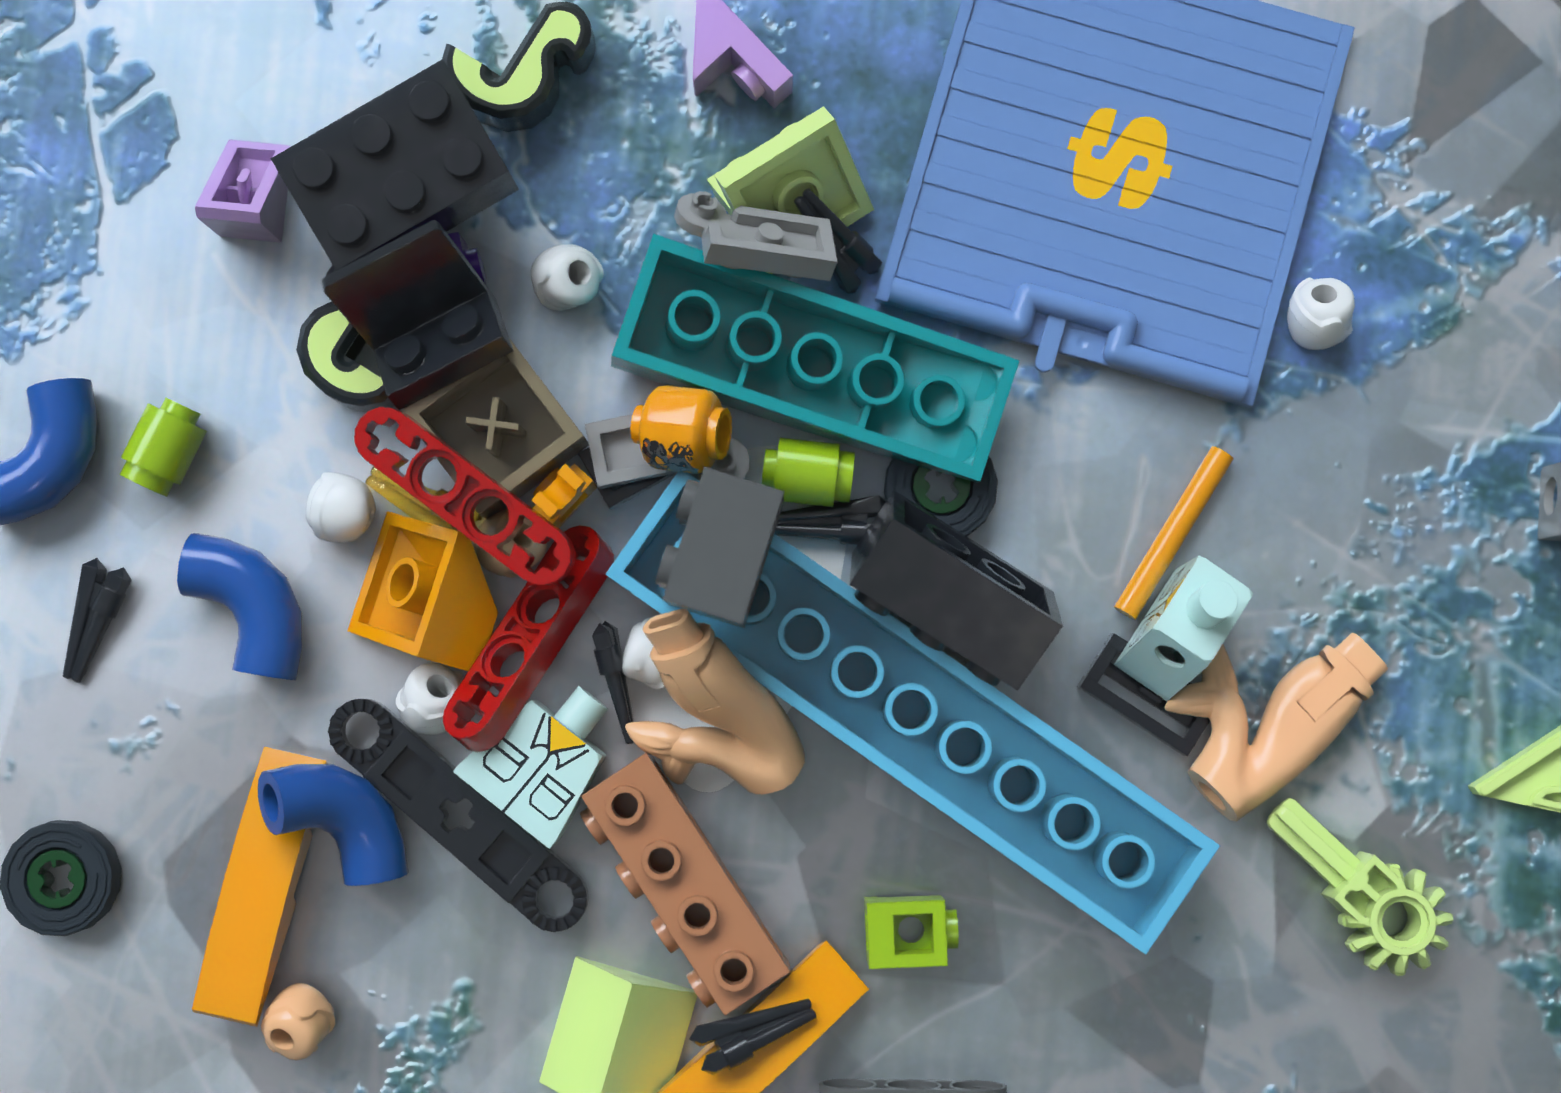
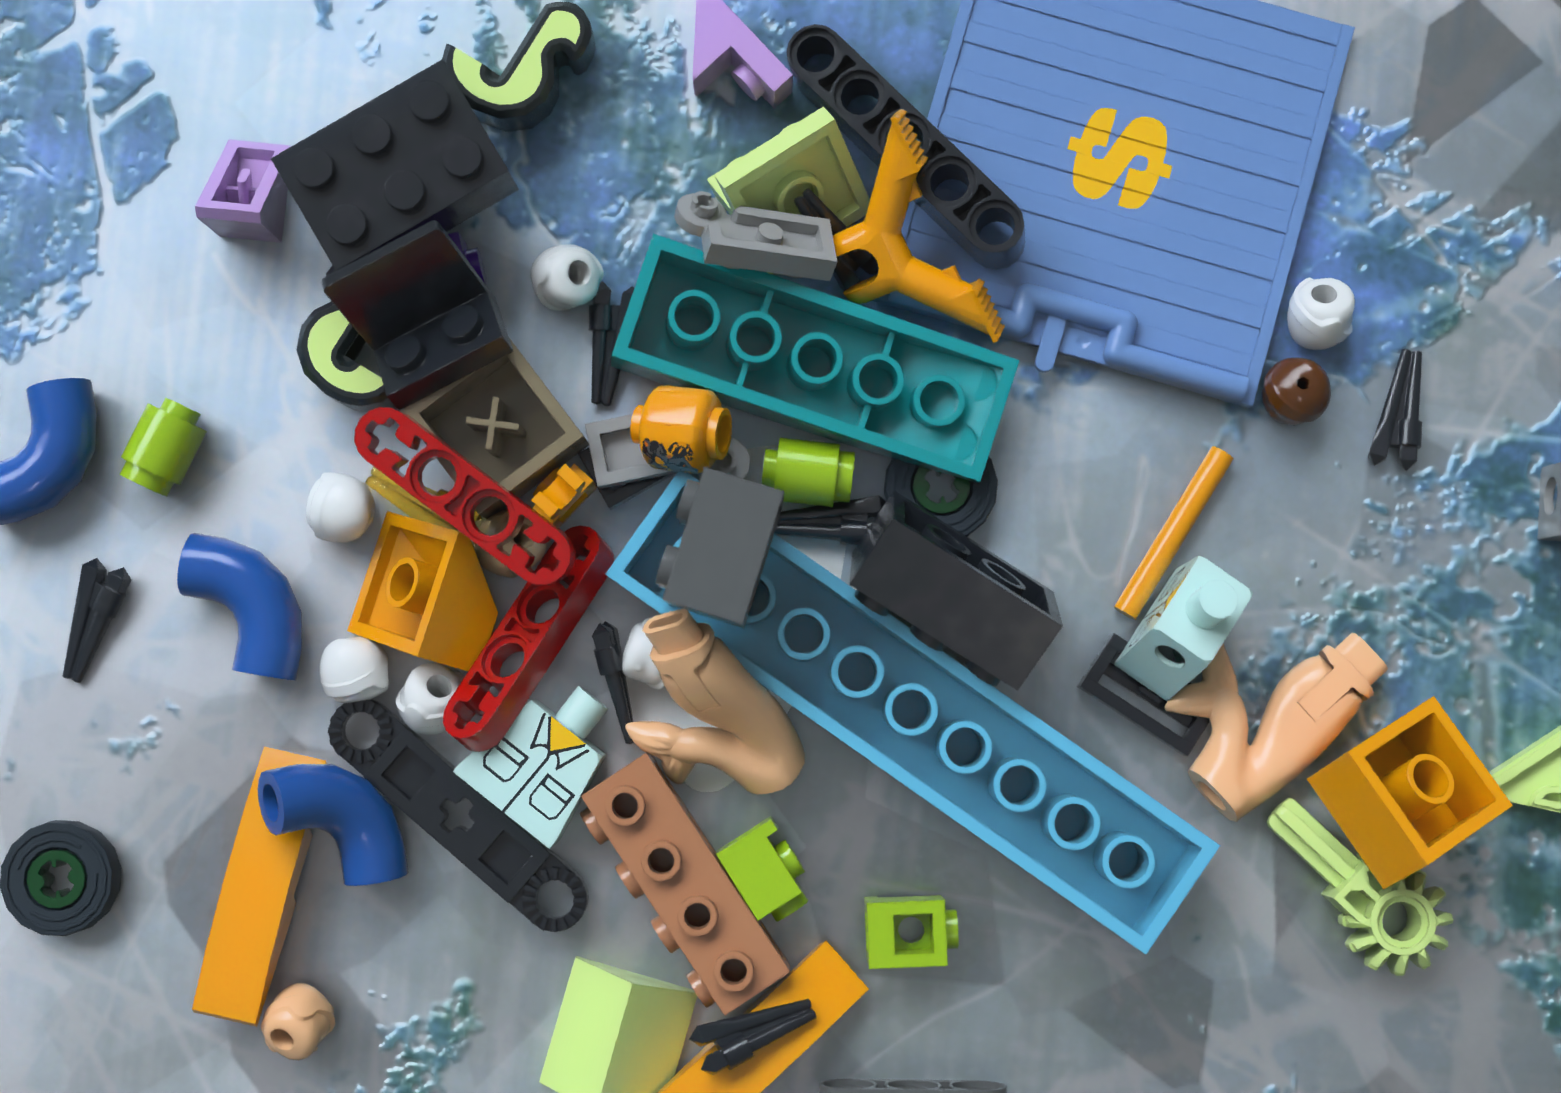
none -> white piece [320,637,389,703]
none -> black piece [588,281,634,406]
none -> lime brick [716,816,808,922]
none -> black beam [786,24,1026,270]
none -> light orange piece [833,109,1005,343]
none -> reddish brown piece [1262,357,1331,426]
none -> light orange brick [1307,696,1513,889]
none -> black piece [1368,349,1422,471]

